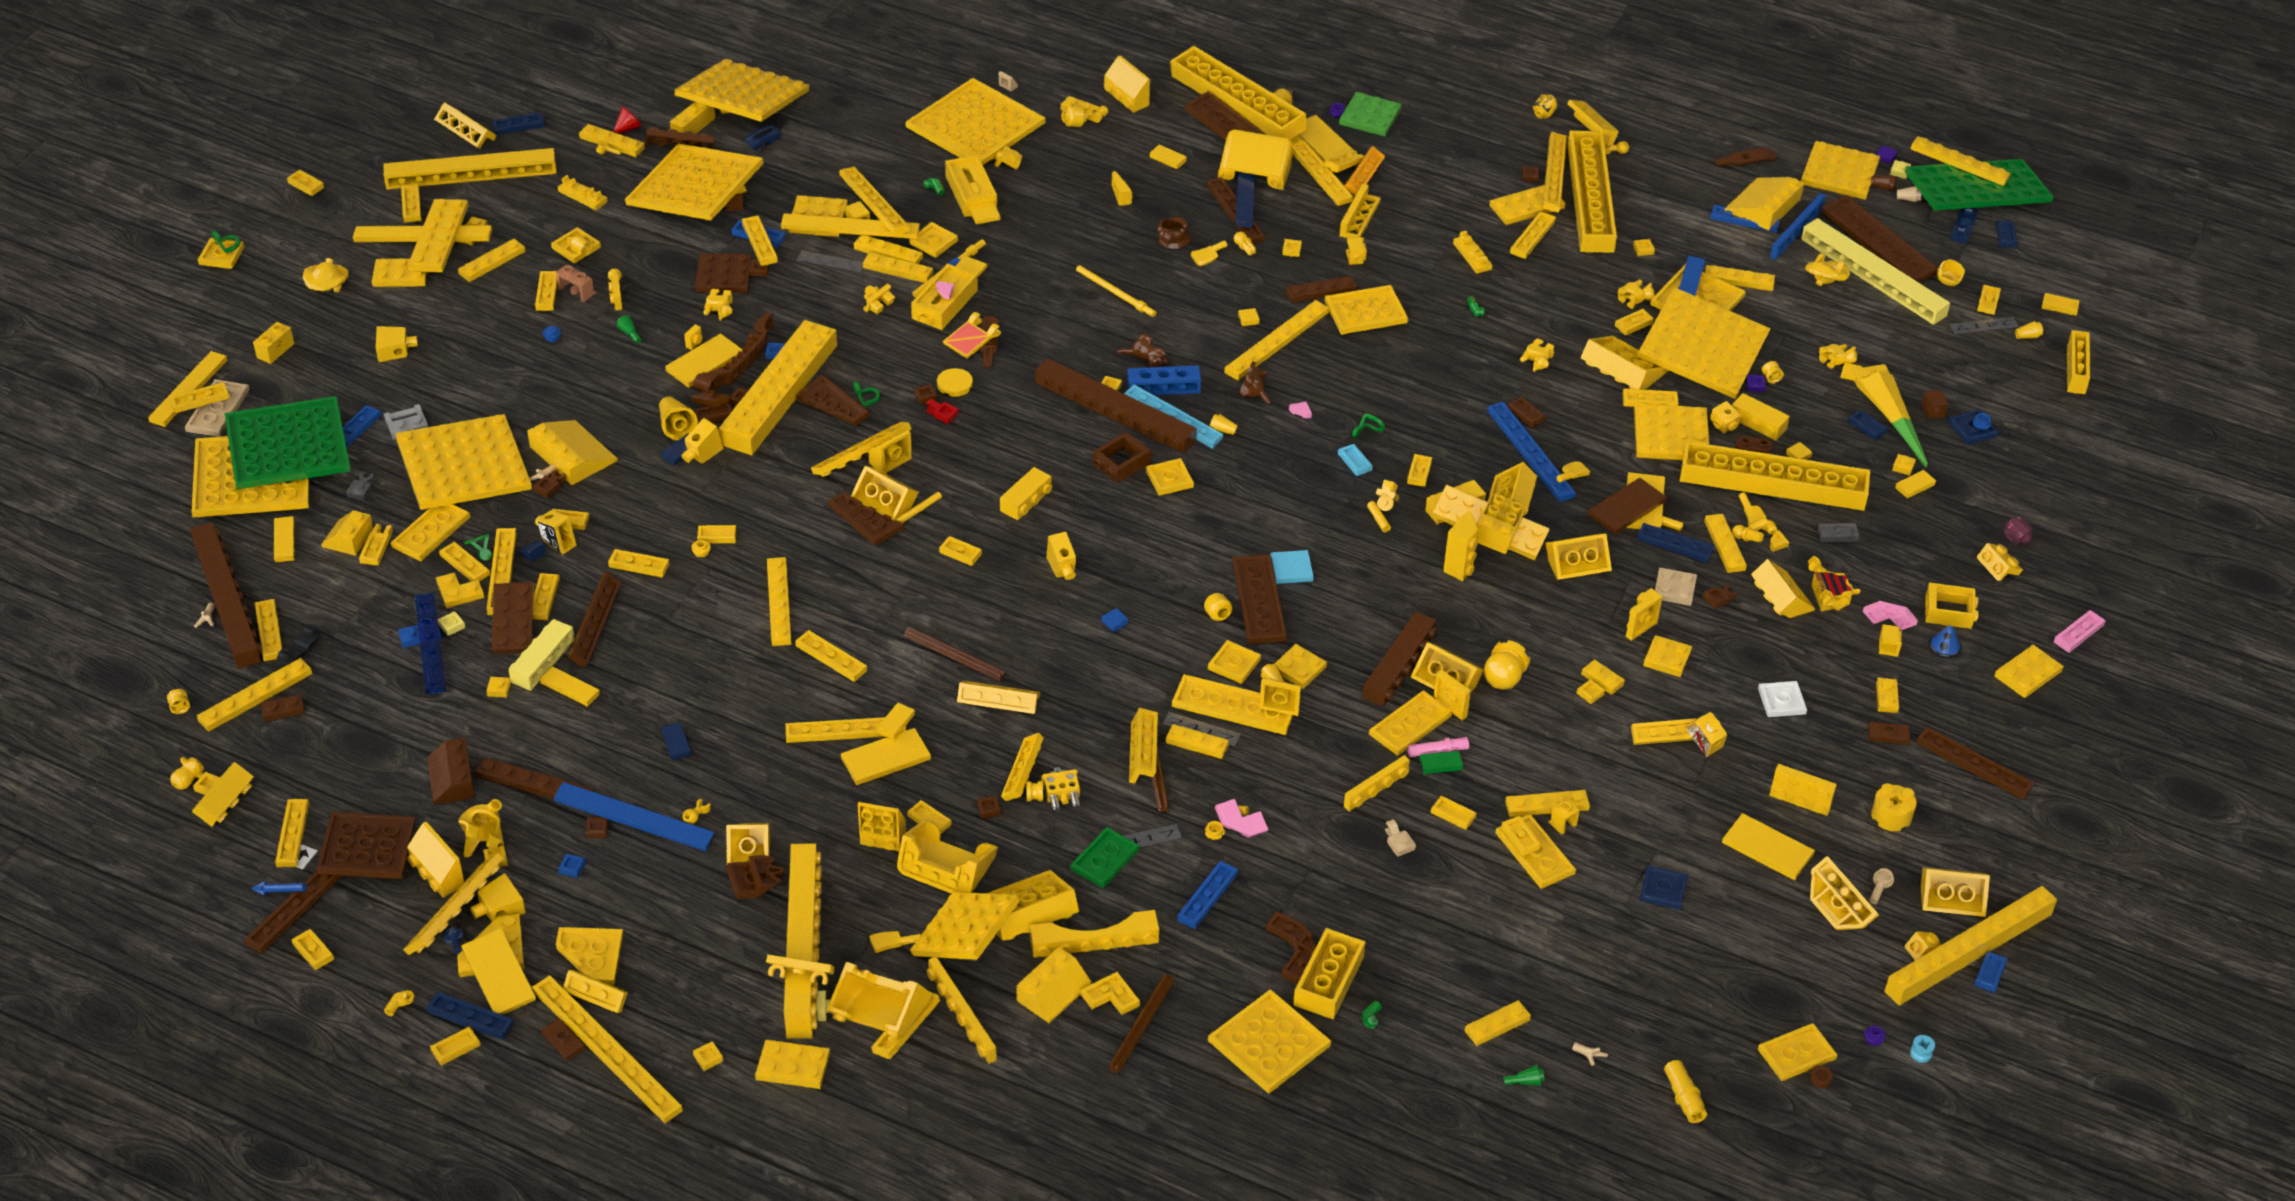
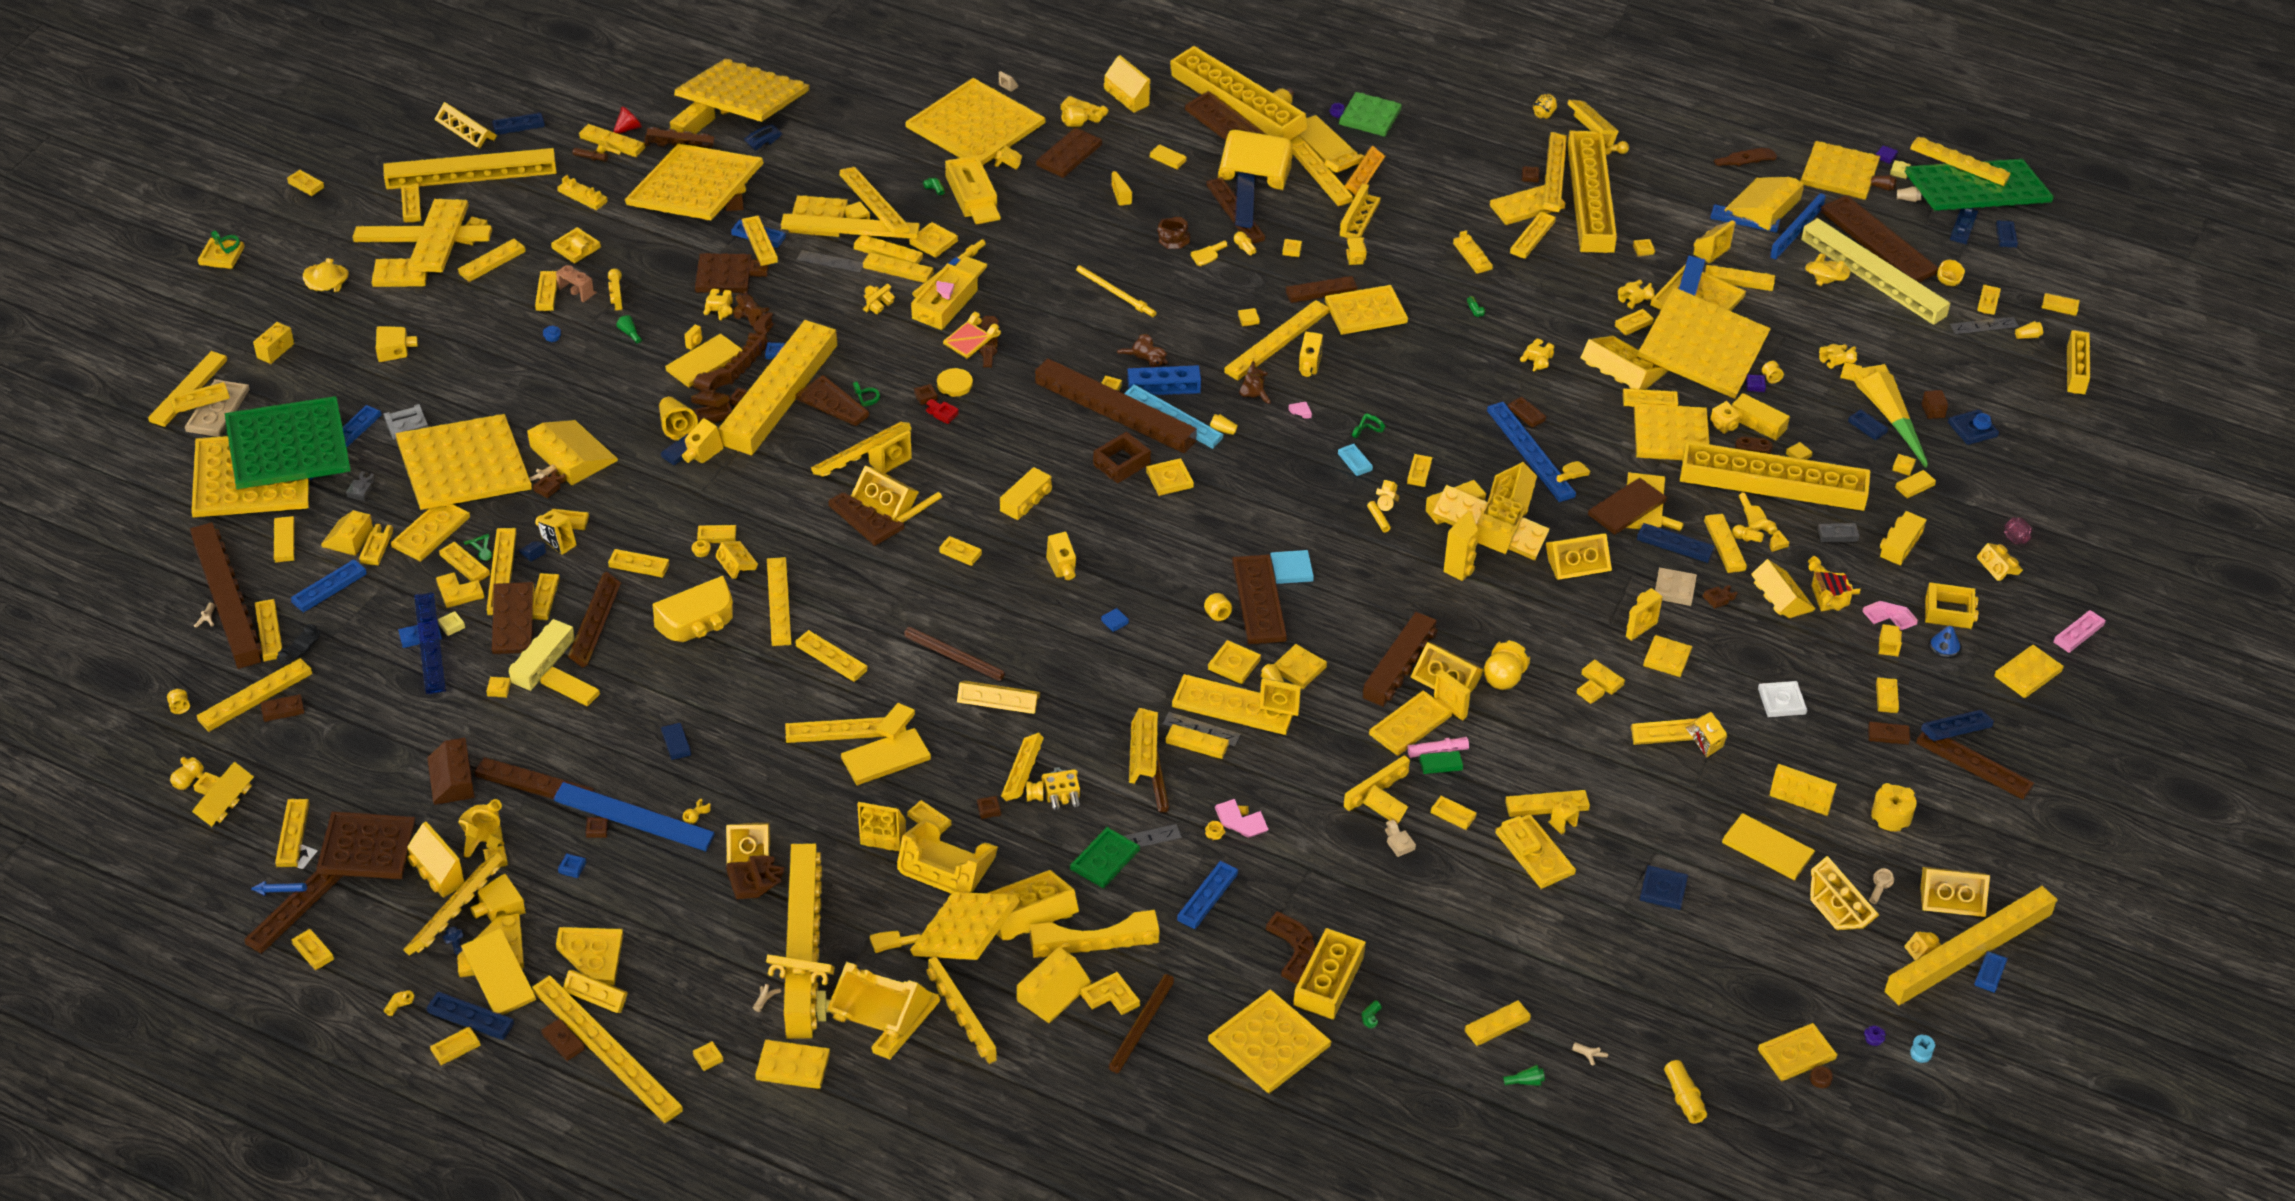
none -> blue plate [291,559,367,613]
none -> reddish brown piece [572,148,608,162]
none -> yellow hips [653,576,733,642]
none -> yellow bracket [716,541,758,579]
none -> reddish brown animal [733,290,769,327]
none -> tan bar [753,984,781,1012]
none -> reddish brown plate [1036,128,1102,178]
none -> yellow torso [1299,331,1323,377]
none -> yellow plate [1363,785,1408,824]
none -> yellow slope [1693,220,1735,264]
none -> yellow brick [1879,511,1927,565]
none -> dark blue plate [1921,710,1994,741]

